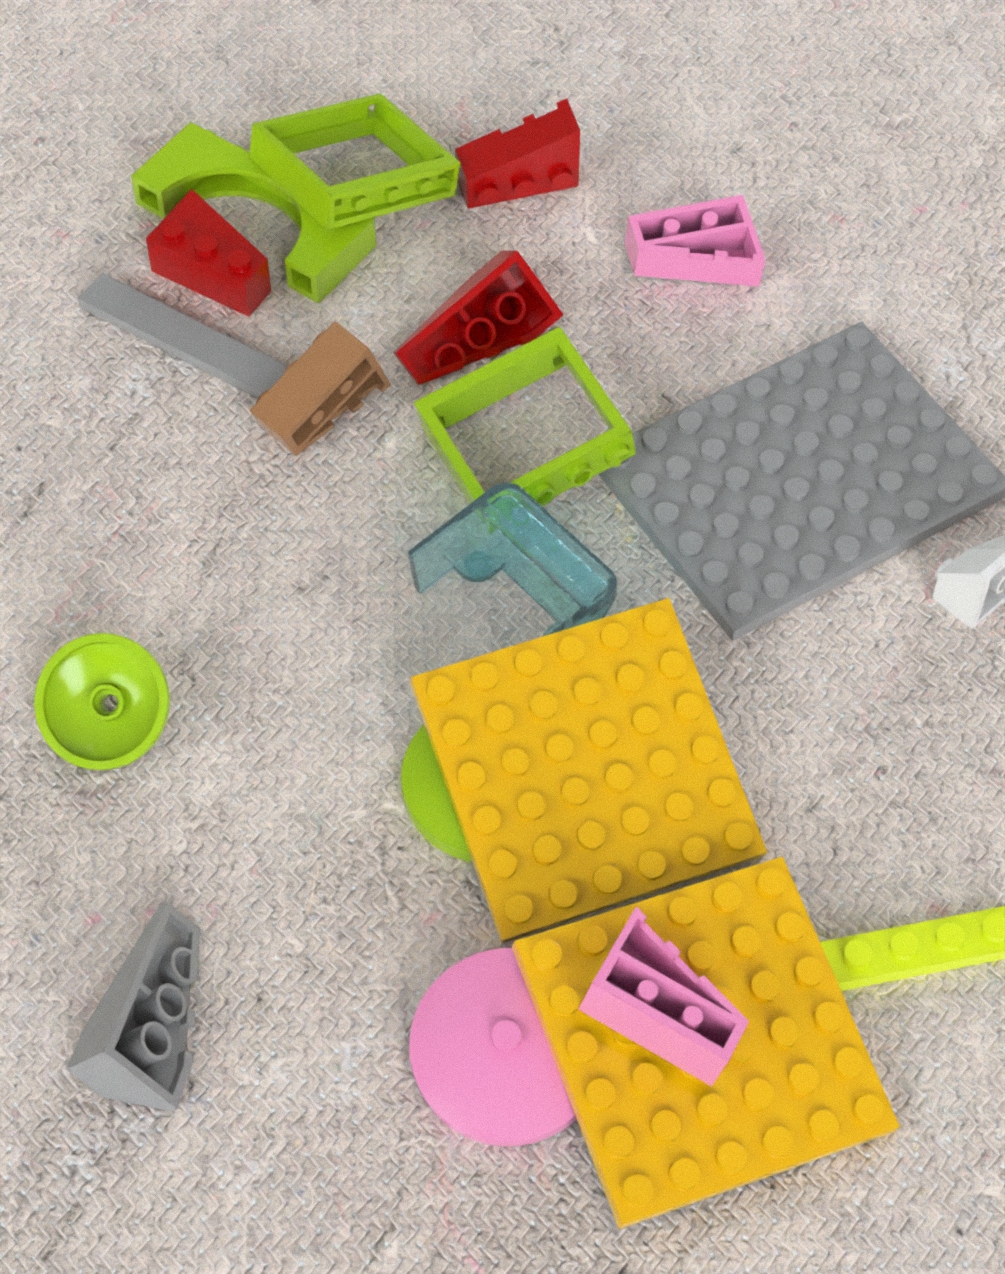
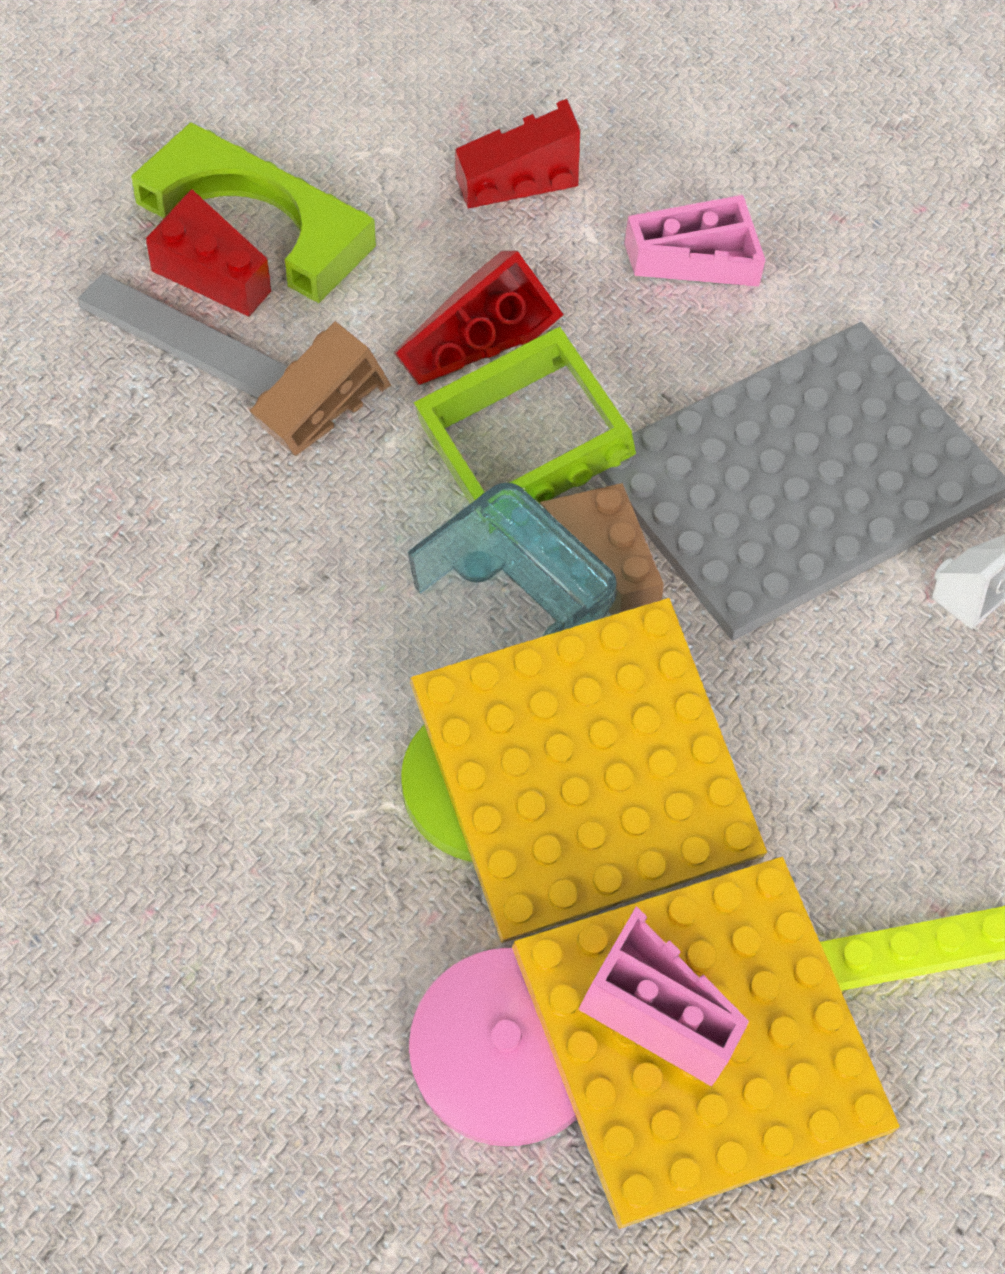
lime dish [34,633,170,770] -> none
light grey wedge [66,900,200,1111] -> none
lime window [249,93,460,230] -> none
none -> medium nougat wedge [539,483,664,615]

